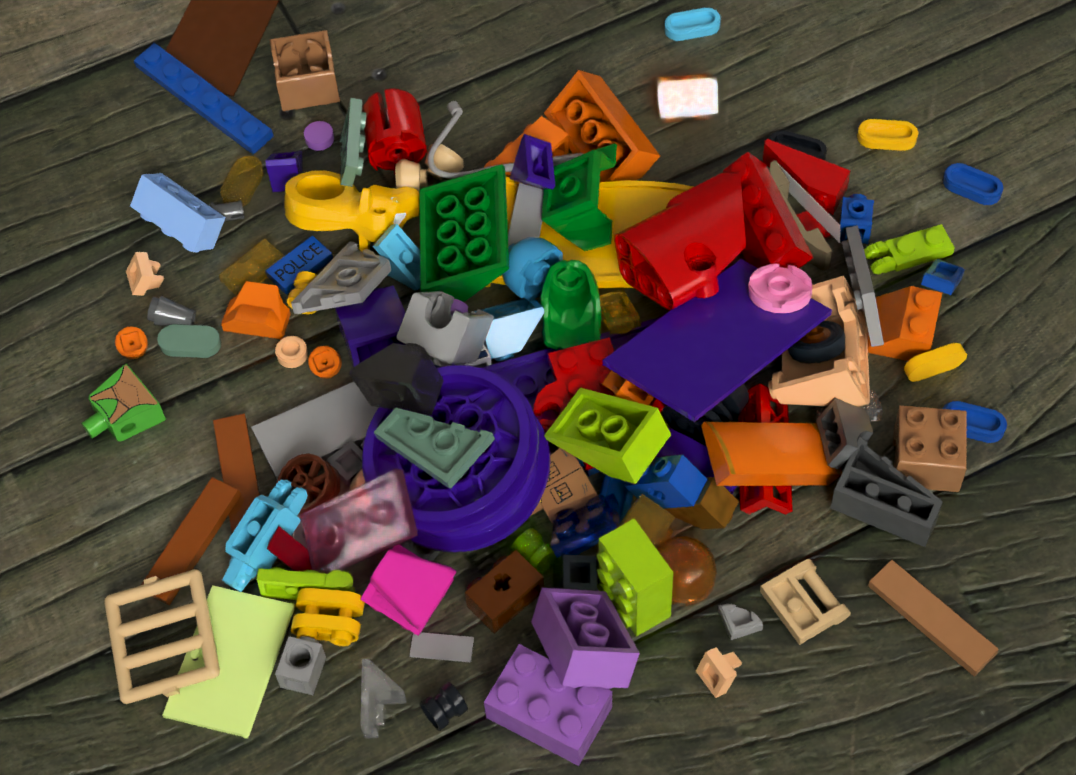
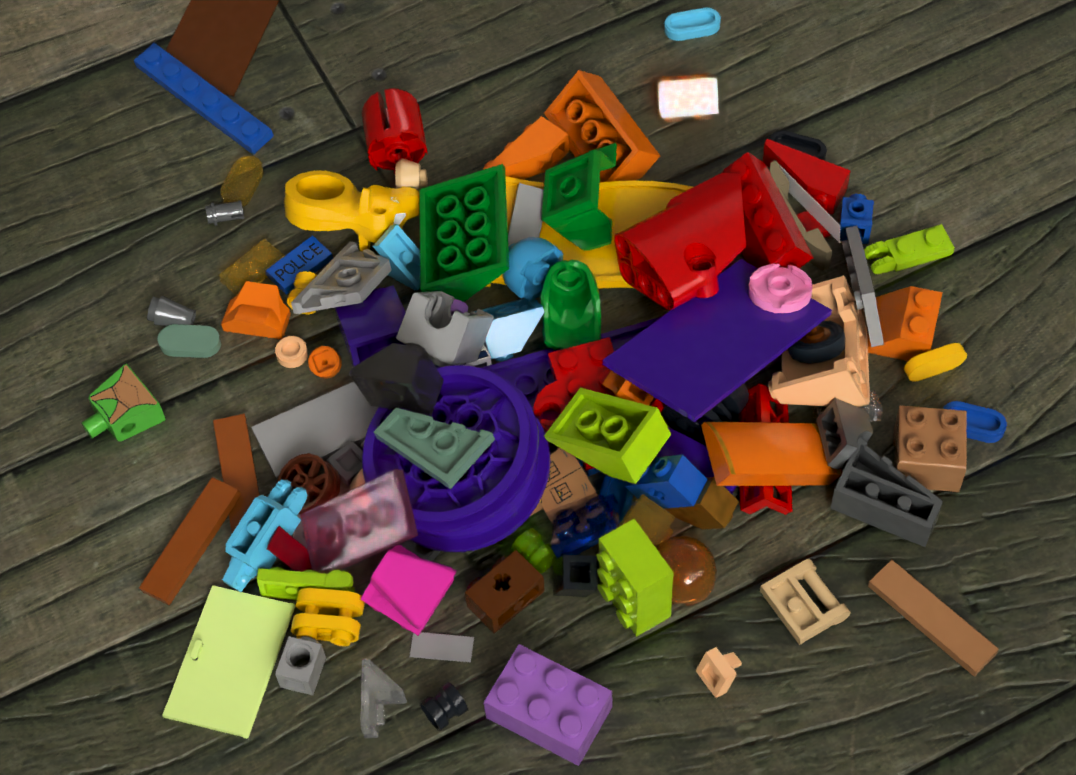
tan bar [104,569,220,704] -> none
orange tile [115,326,148,359] -> none
light nougat tile [126,252,164,296] -> none
light blue brick [130,173,226,253] -> none
dark purple slope [266,151,303,192] -> none
medium nougat piece [270,30,340,111] -> none
medium lavender tile [304,121,334,151] -> none
sand green wing [340,98,366,187] -> none
tan cone [425,144,464,181] -> none
light grey piece [428,101,583,179] -> none
dark purple slope [510,134,556,190] -> none
medium lavender brick [531,588,640,689] -> none
clear yellow plate [600,289,641,334] -> none
light grey tile [718,604,763,640] -> none
yellow tile [857,119,918,151] -> none
blue tile [921,259,965,295] -> none
blue tile [943,163,1003,205] -> none

